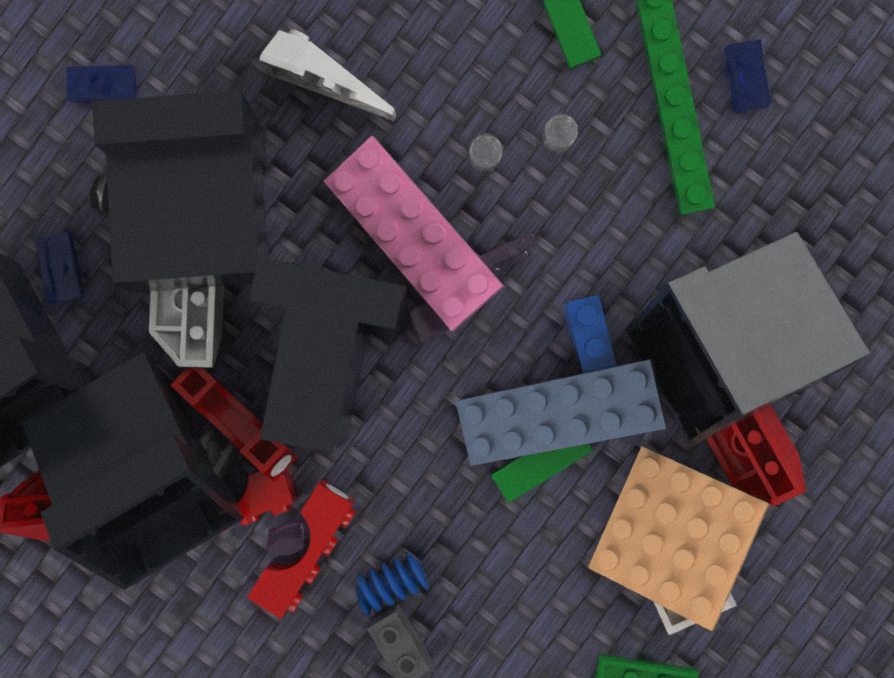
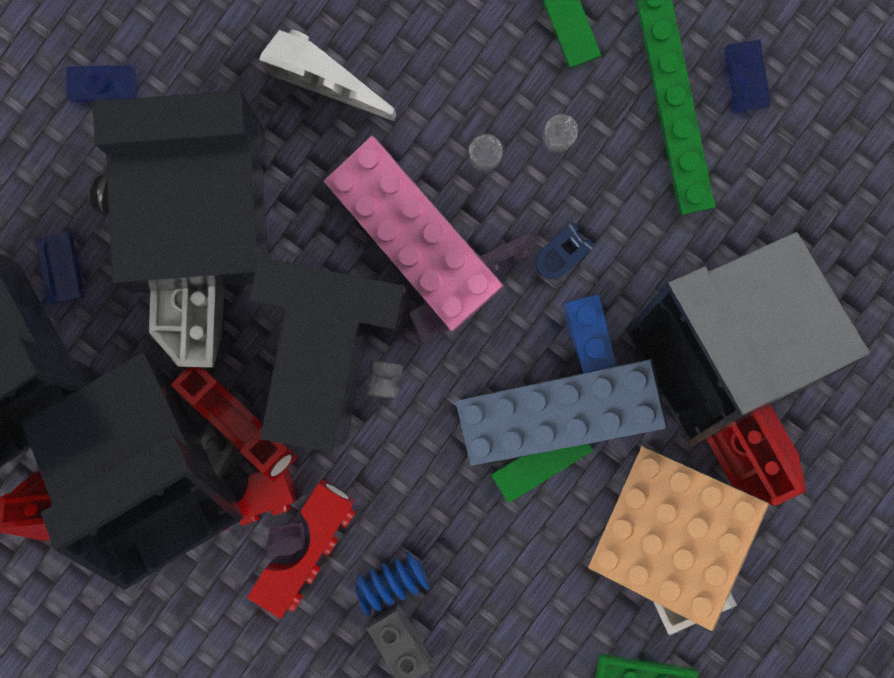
none -> clear wheel [366,360,403,398]
none -> dark blue plate [535,222,595,279]

